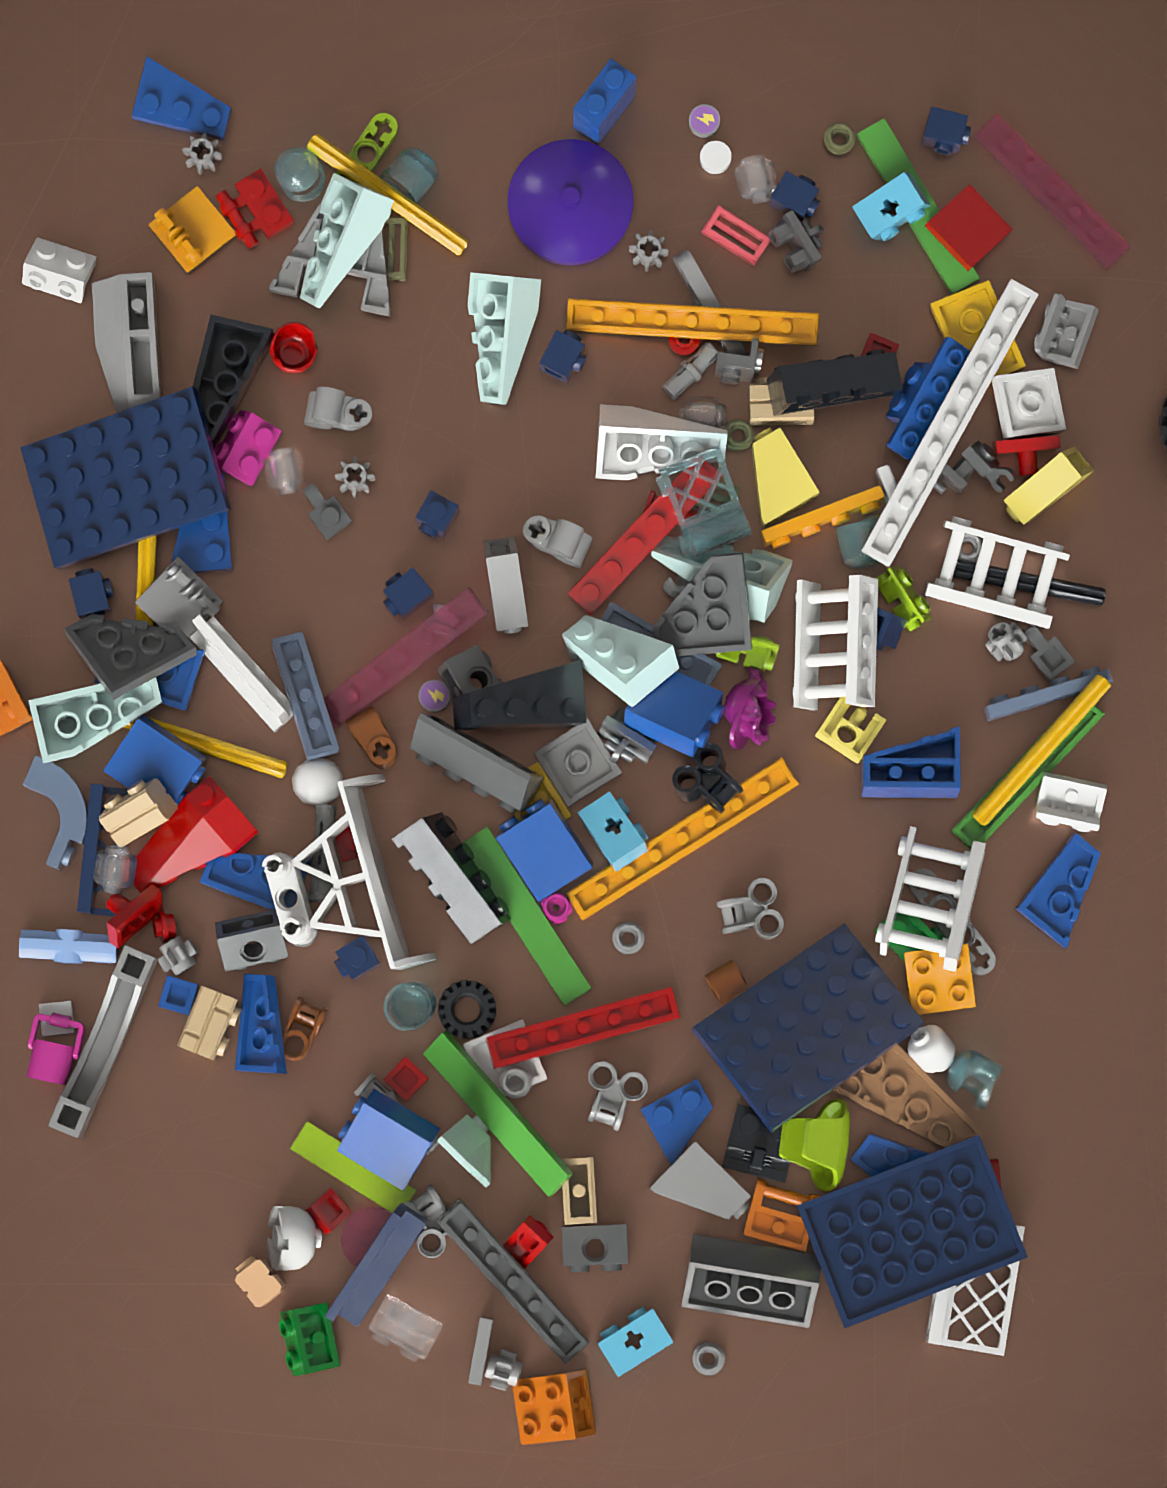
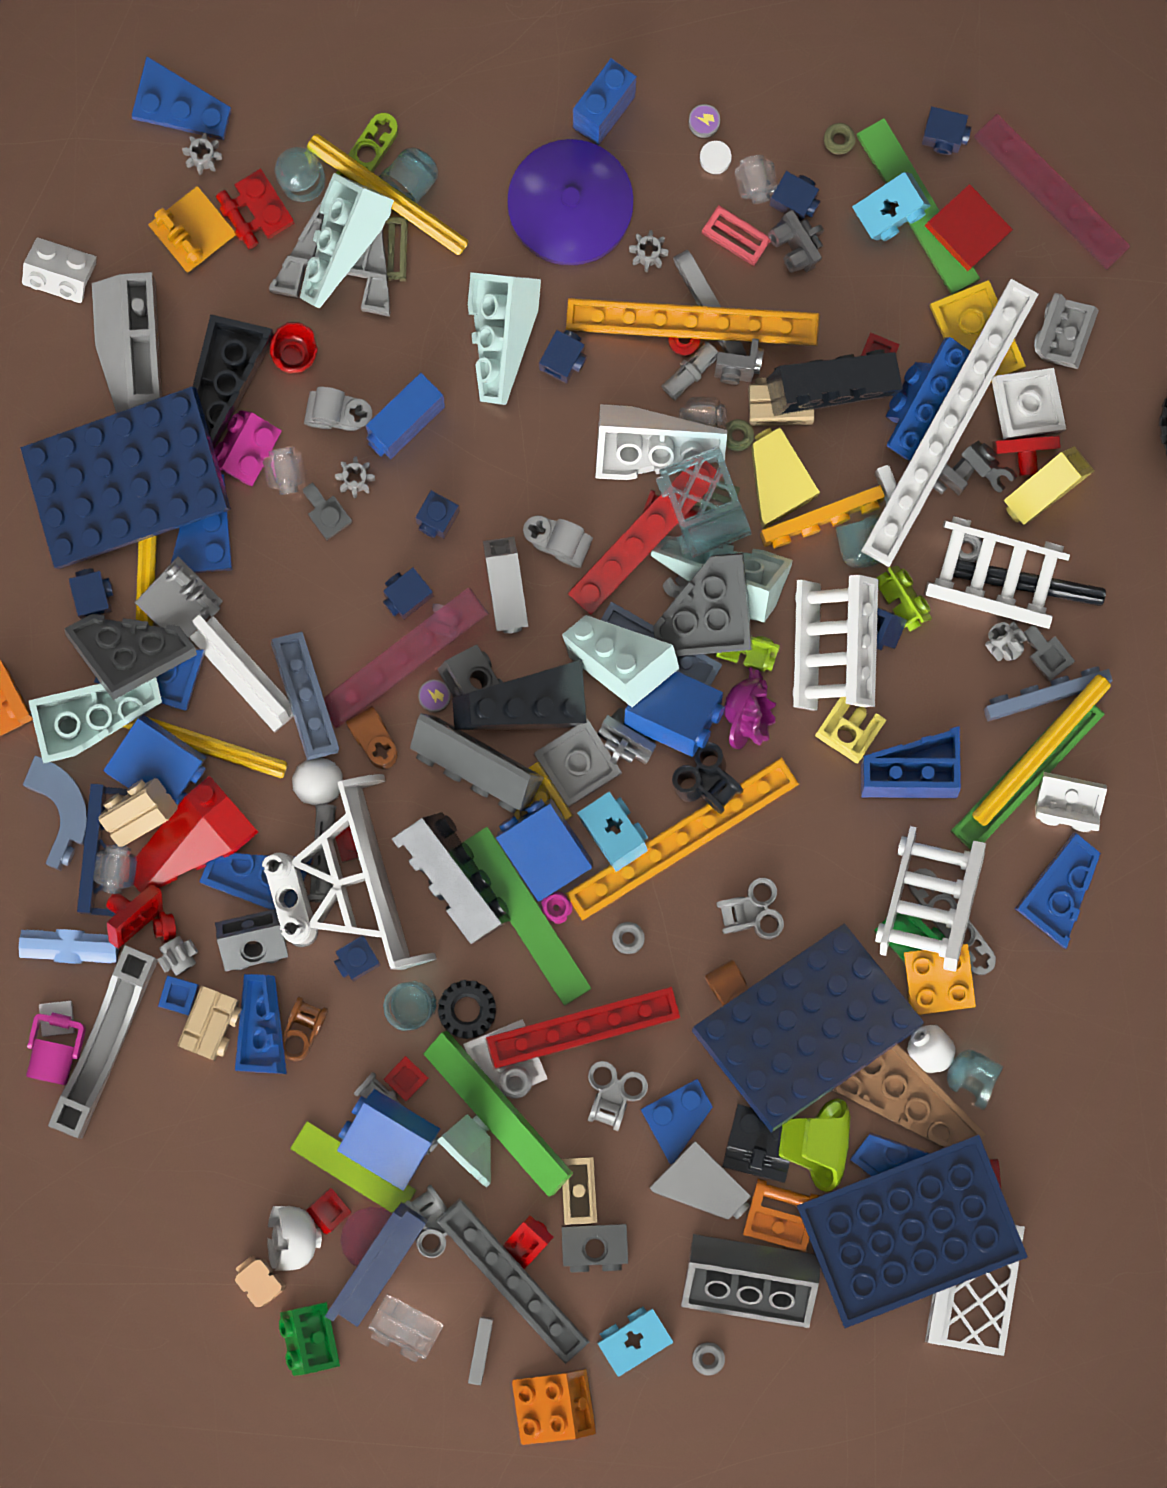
light grey gear [485,1349,523,1391] -> none
none -> blue brick [366,373,445,459]

